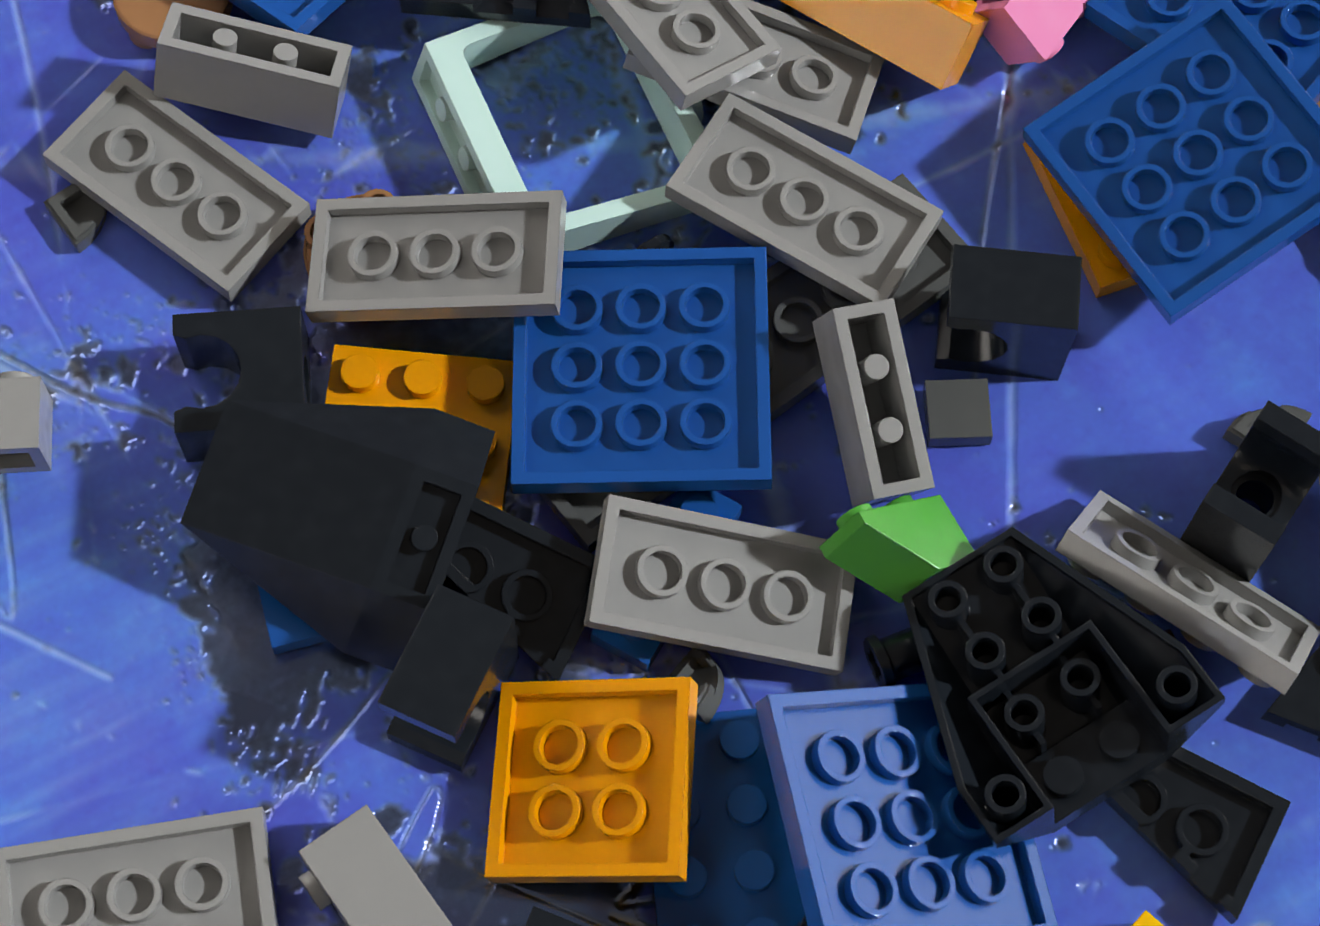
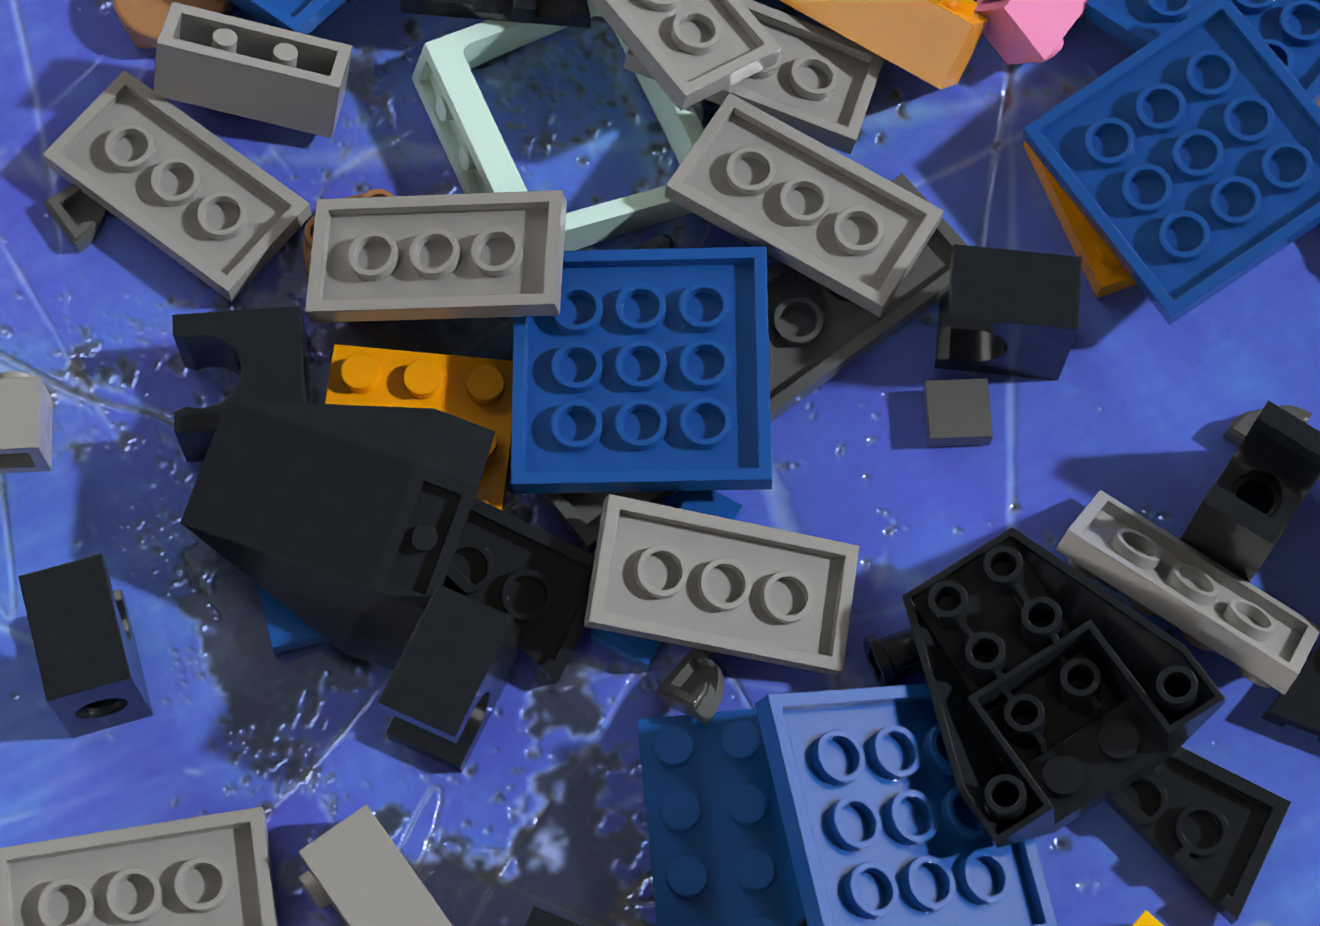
light orange plate [484,677,698,883] -> none
light grey brick [812,298,935,507] -> none
bright green slope [819,495,974,603] -> none
none -> black piece [18,554,153,738]

